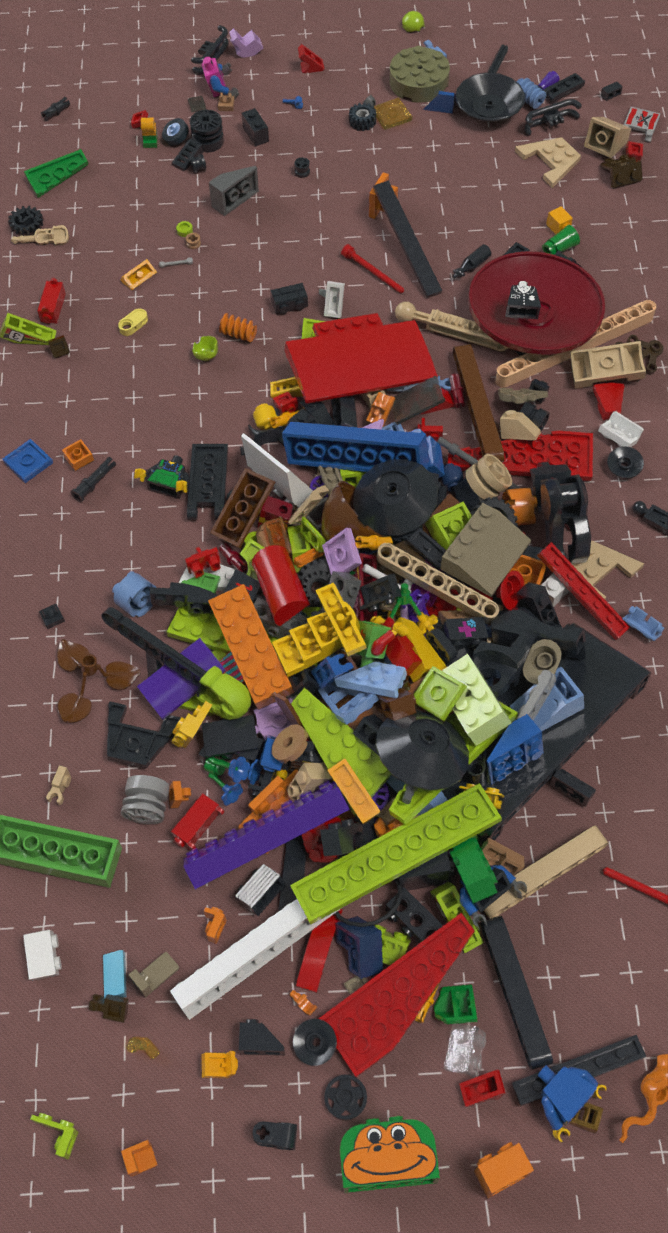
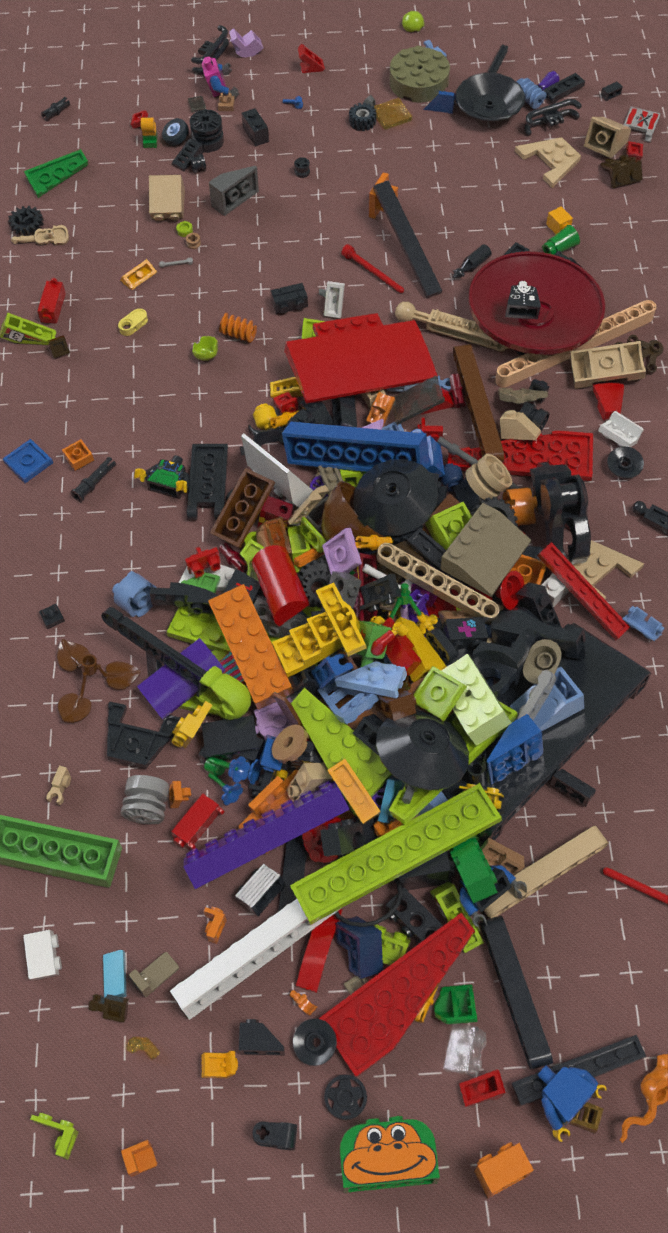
none -> tan slope [149,175,185,221]
none -> dark azure tile [378,779,402,823]

